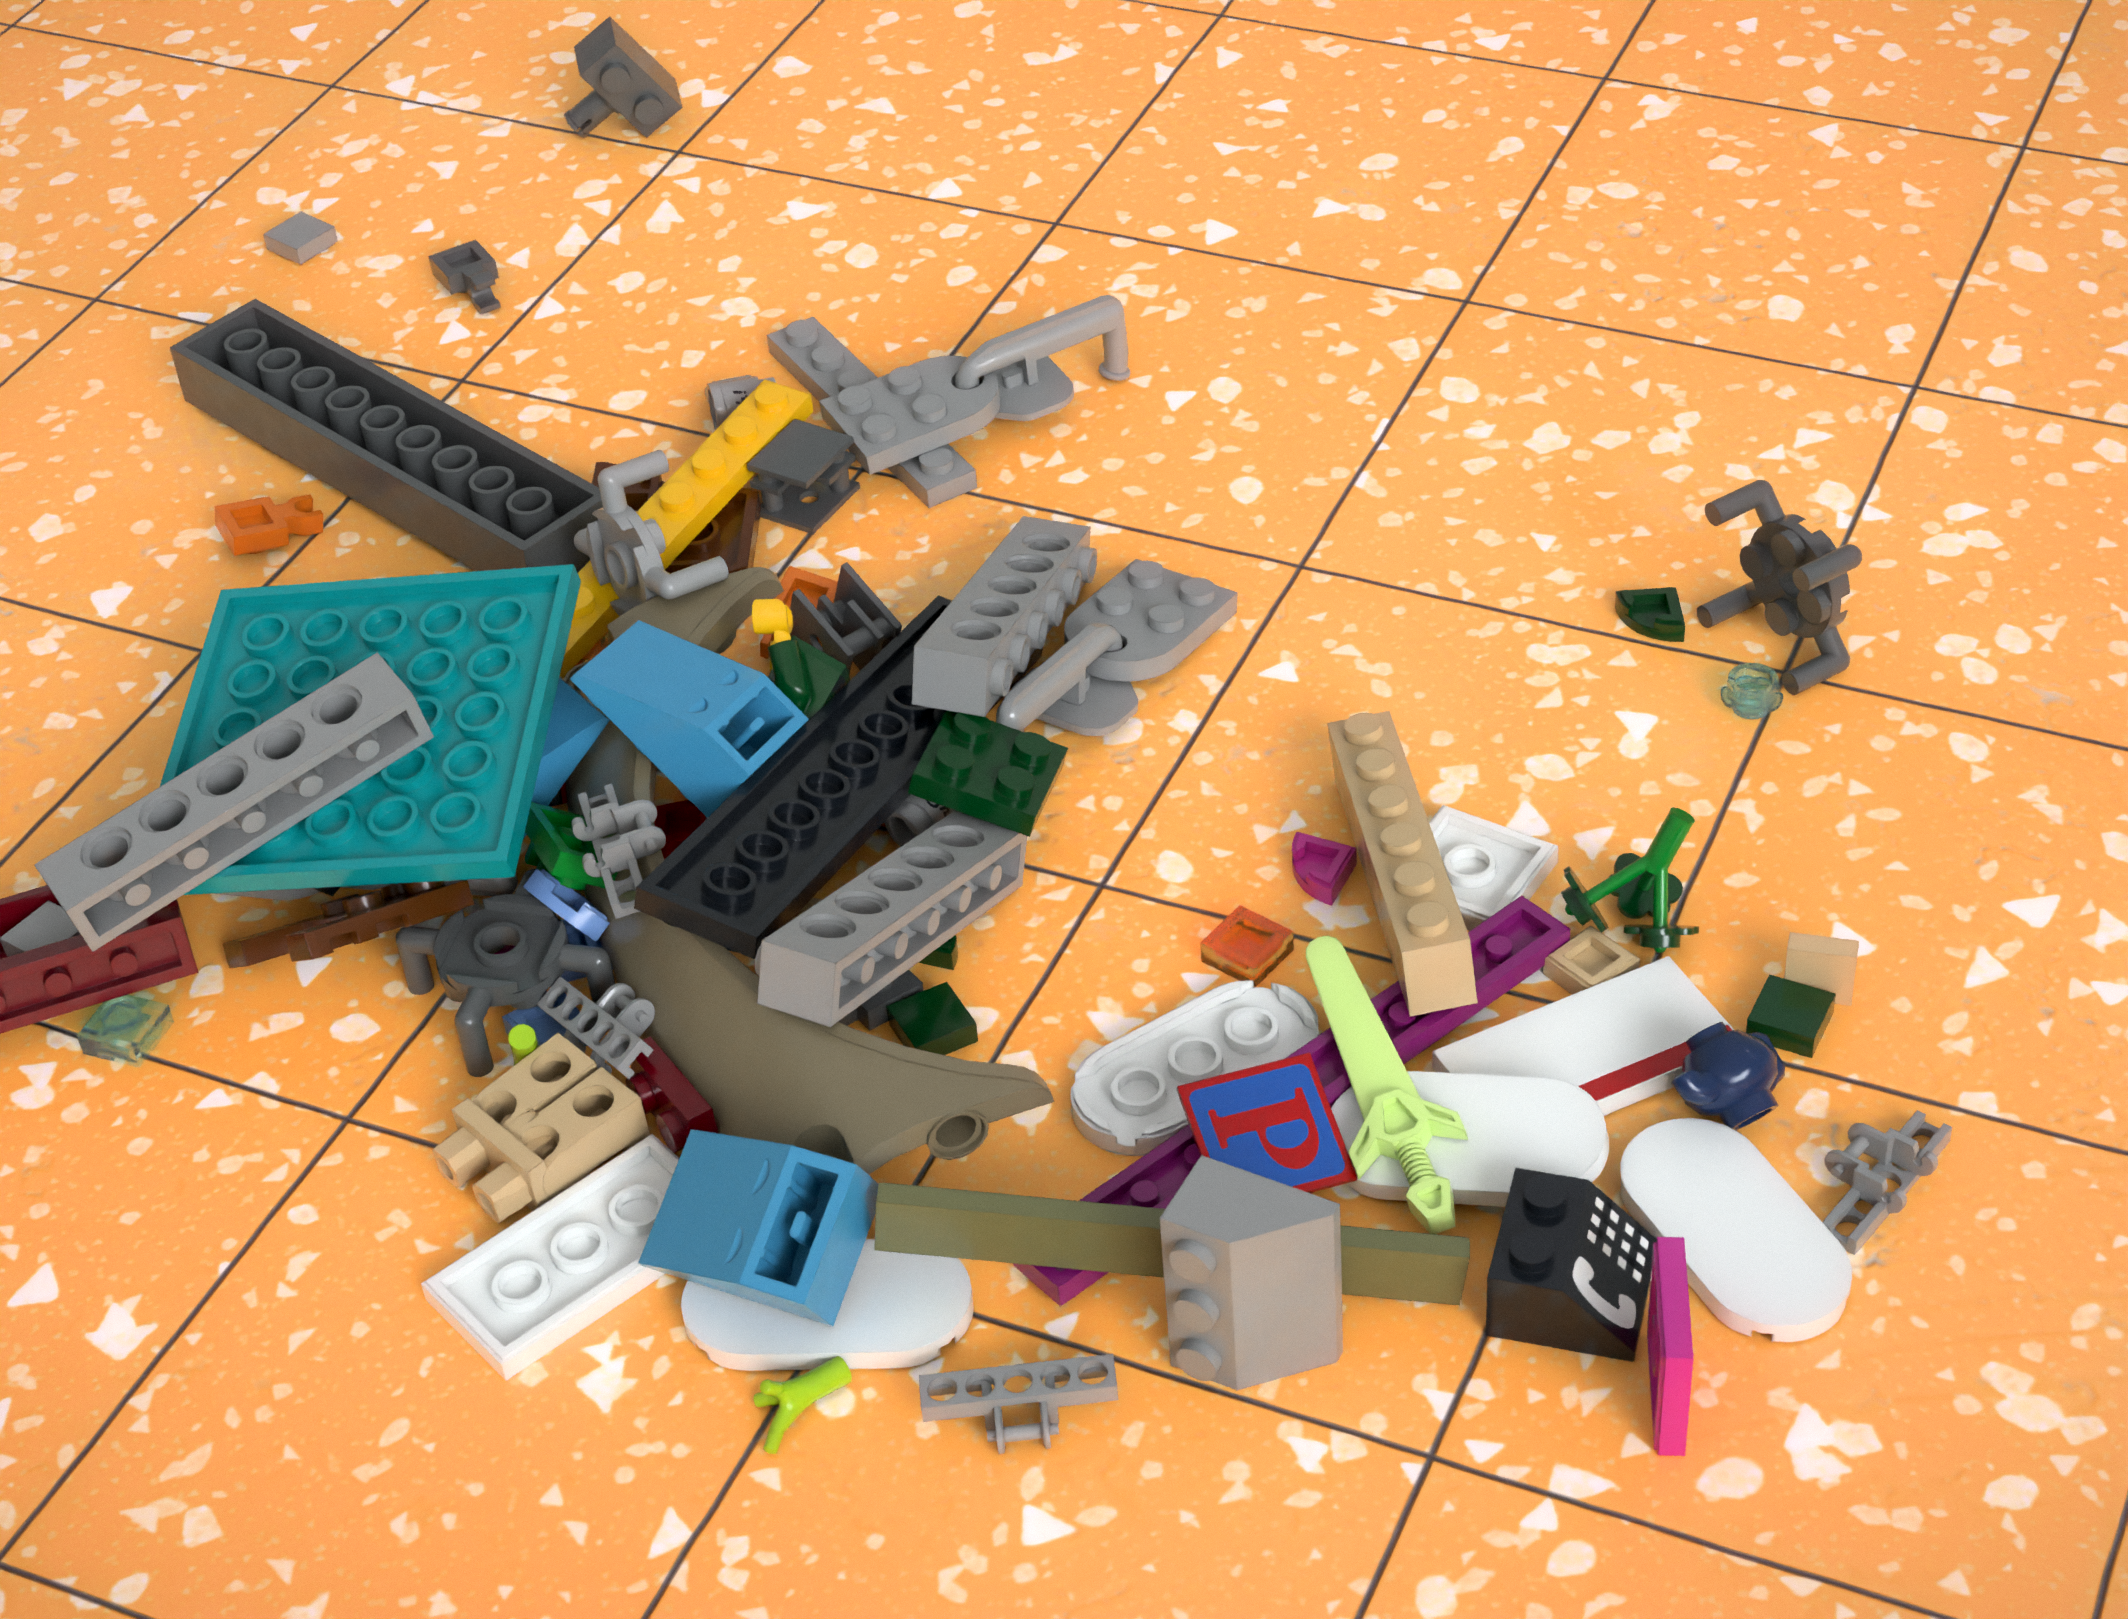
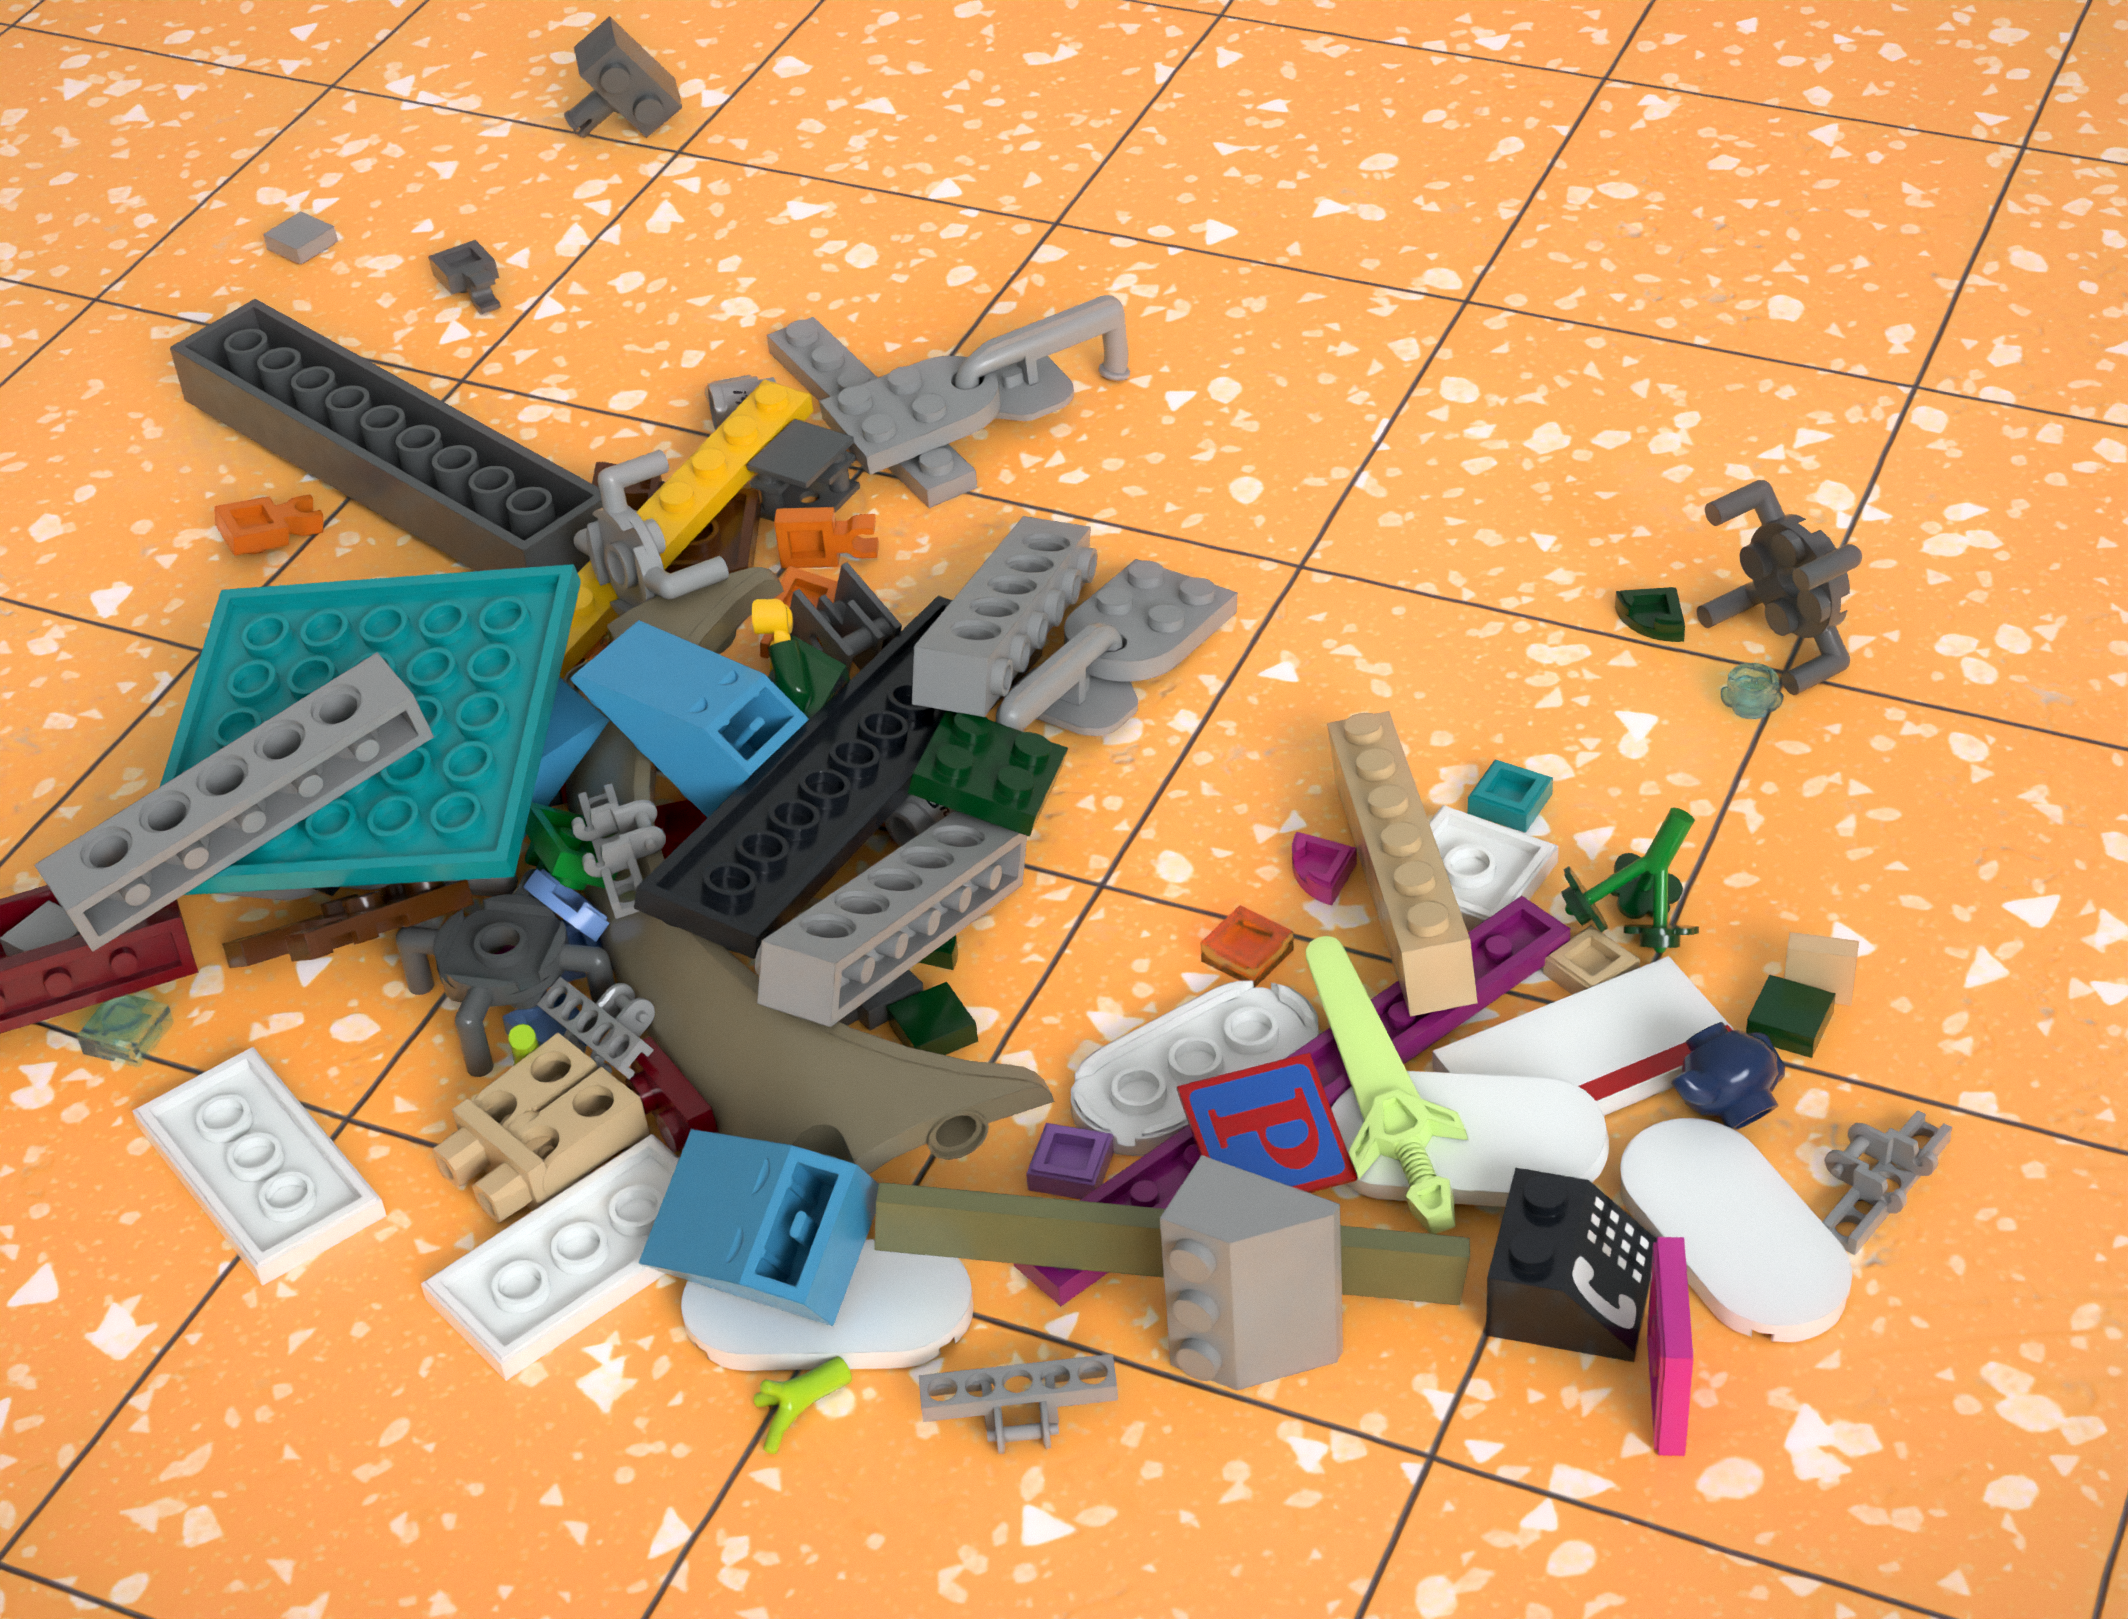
none -> white tile [132,1047,387,1286]
none -> orange plate [774,507,879,568]
none -> medium lavender tile [1026,1123,1114,1199]
none -> teal tile [1467,759,1553,833]

